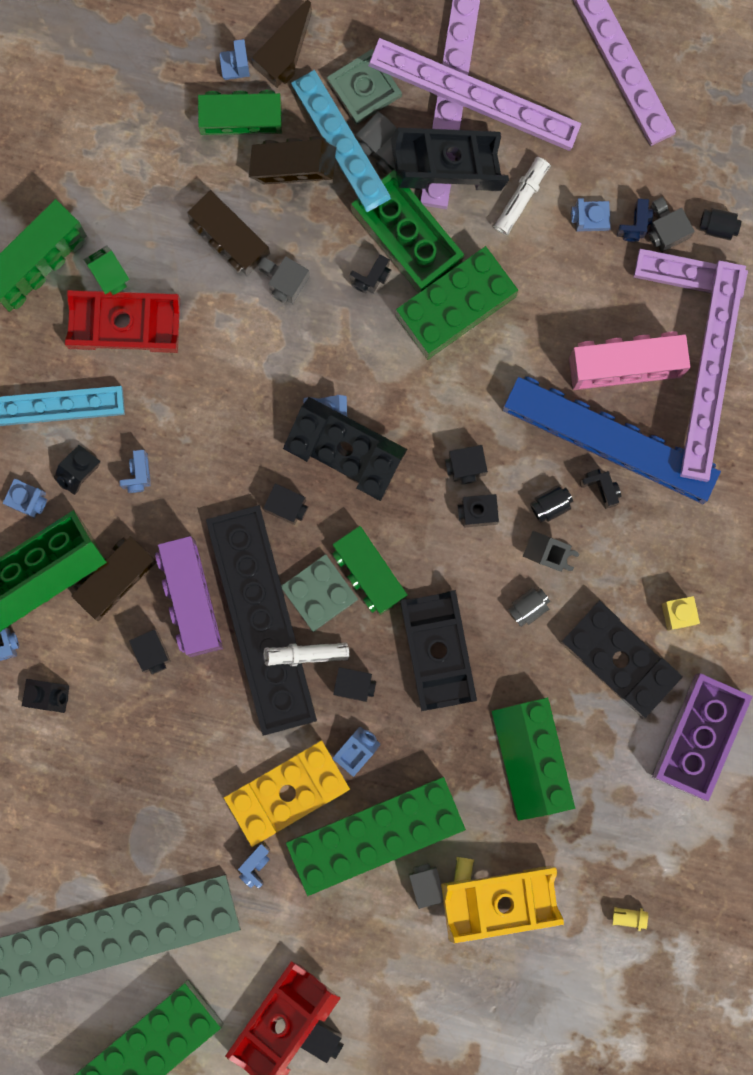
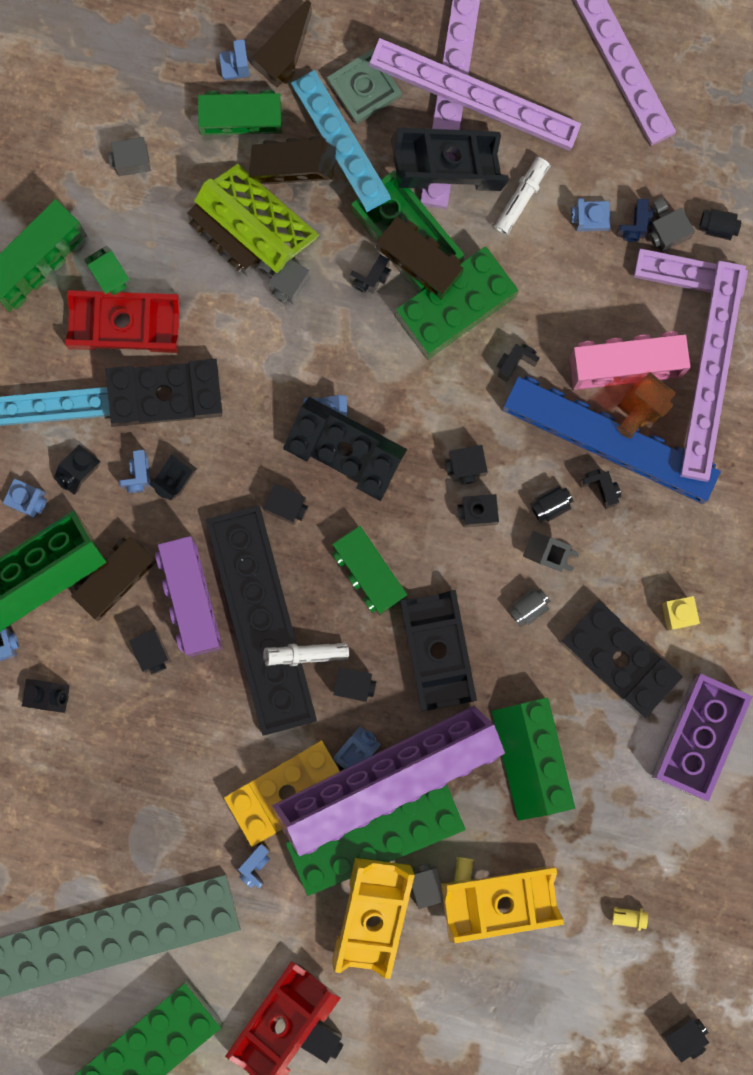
sand green plate [281,554,358,632] -> none
dark grey brick [356,112,397,175] -> none
none -> black piece [105,358,223,427]
none -> dark grey brick [108,137,151,176]
none -> black bracket [149,452,197,500]
none -> lime fence [194,164,319,273]
none -> medium lavender brick [272,706,505,856]
none -> yellow piece [332,858,415,979]
none -> dark brown brick [376,216,463,300]
none -> black bracket [496,344,540,382]
none -> clear orange brick [617,372,676,439]
none -> black brick [661,1015,709,1063]

